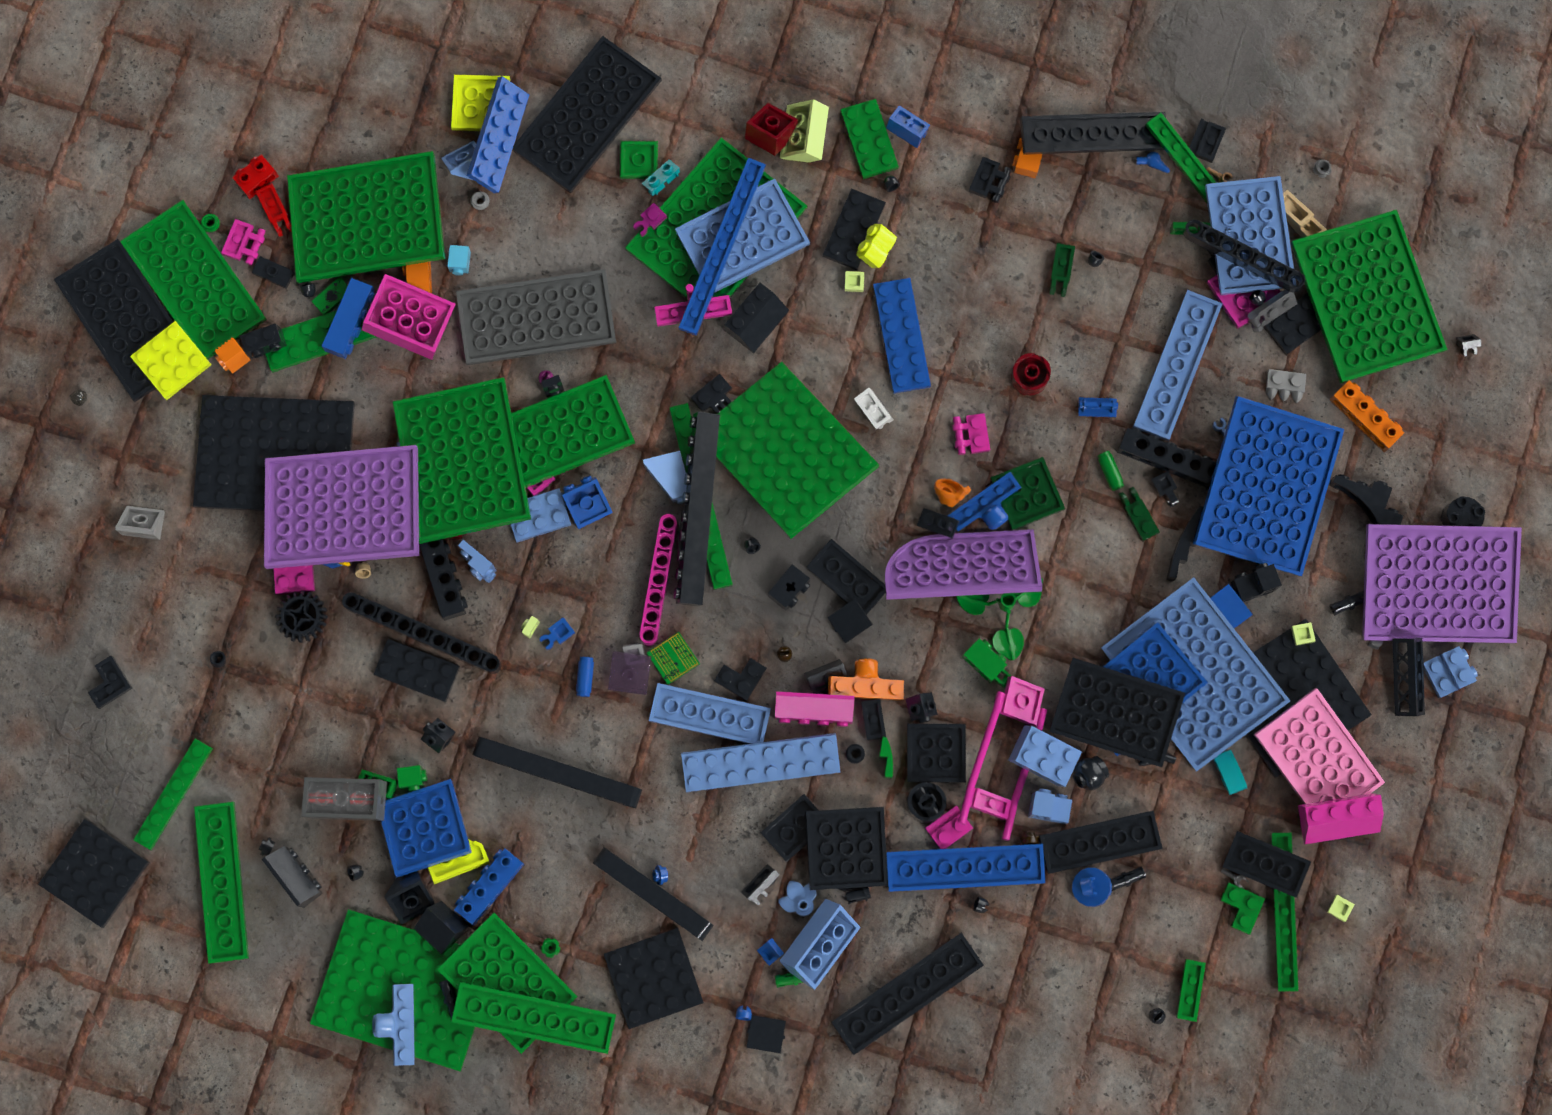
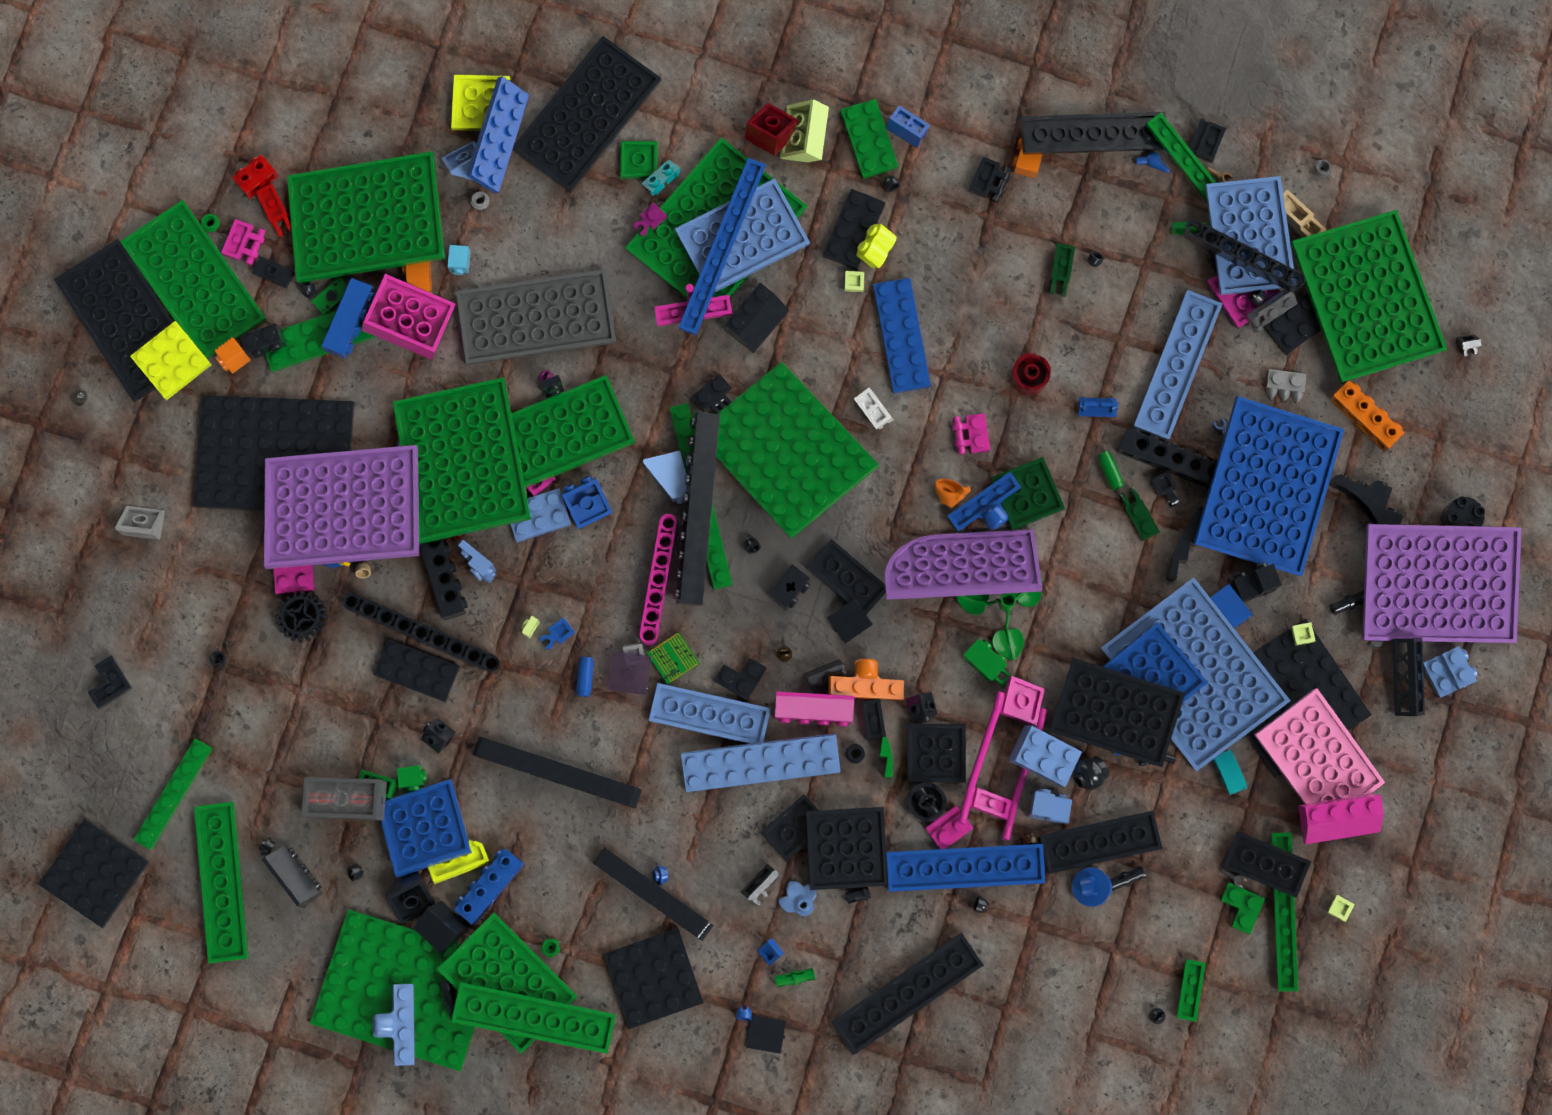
medium blue slope [780,899,861,990] -> none
black plate [917,508,960,539] -> none

